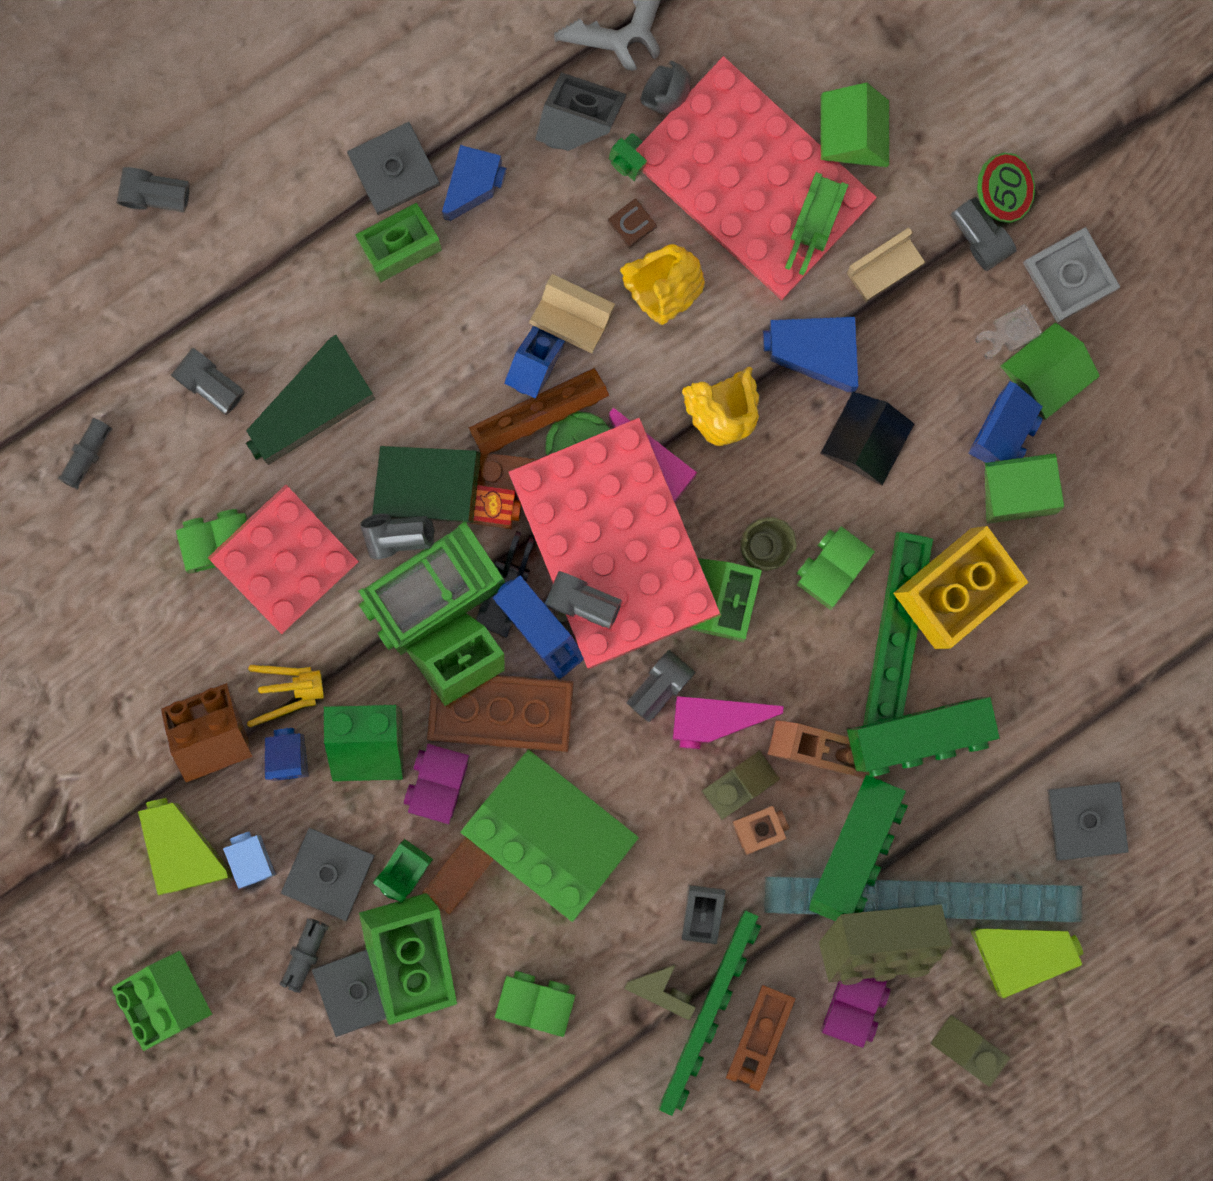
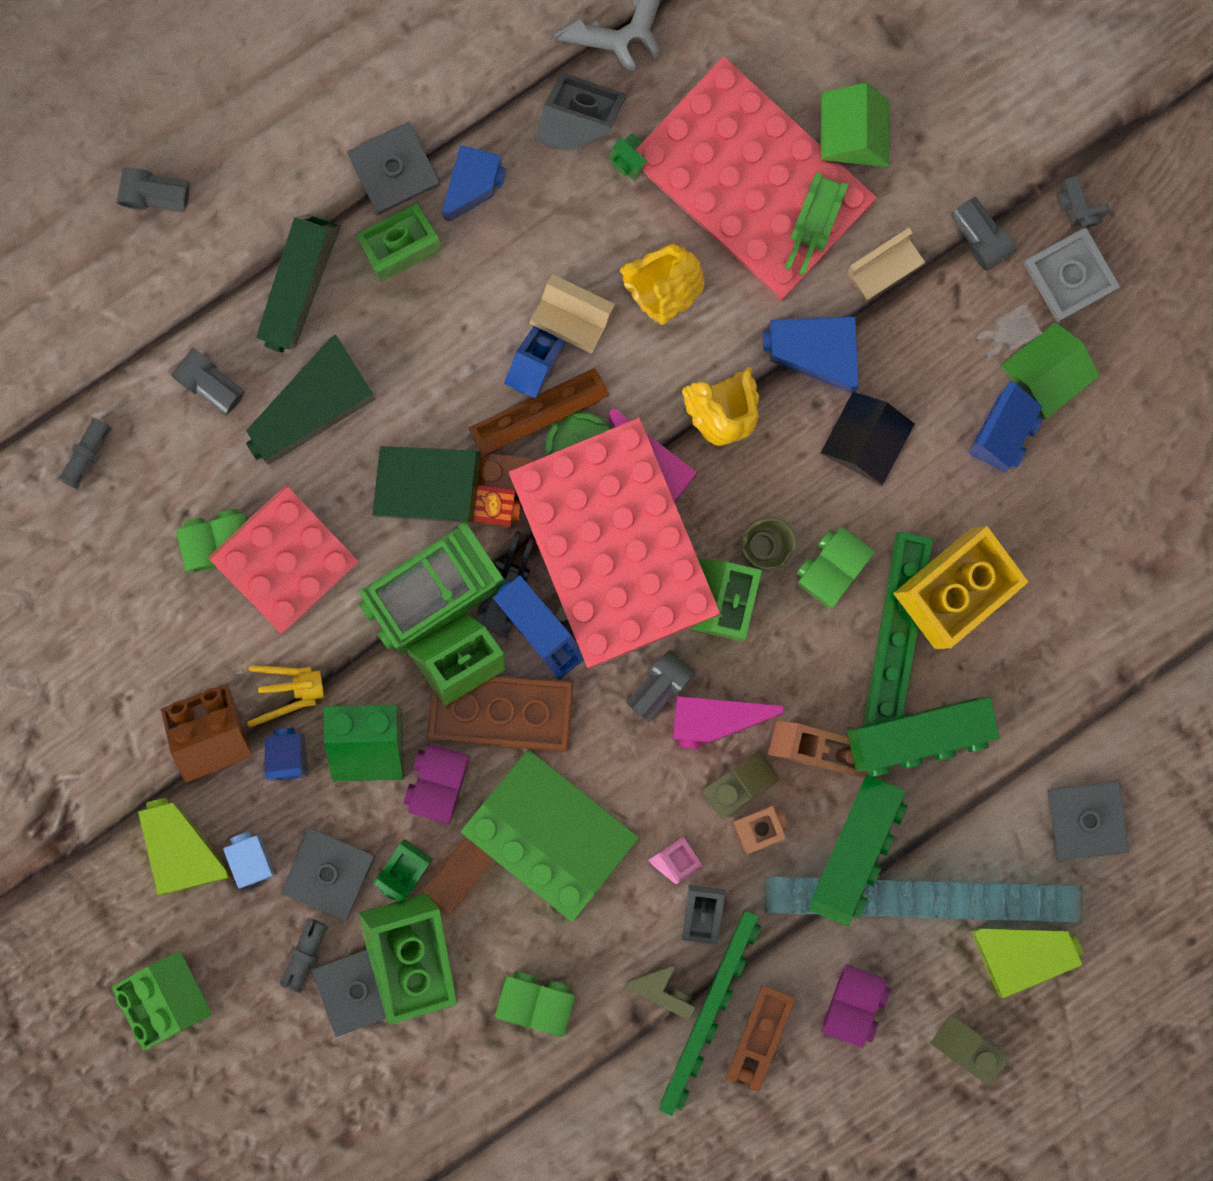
dark grey piece [360,513,435,559] -> none
dark grey piece [545,571,622,629] -> none
reddish brown tile [608,198,657,248] -> none
dark grey hair [640,61,691,114] -> none
olive brick [819,904,952,985] -> none
piece [977,152,1035,223] -> none
bright green slope [985,453,1064,524] -> none
none -> dark green slope [256,214,341,353]
none -> bright pink slope [649,836,703,884]
none -> dark grey bracket [1057,176,1110,228]

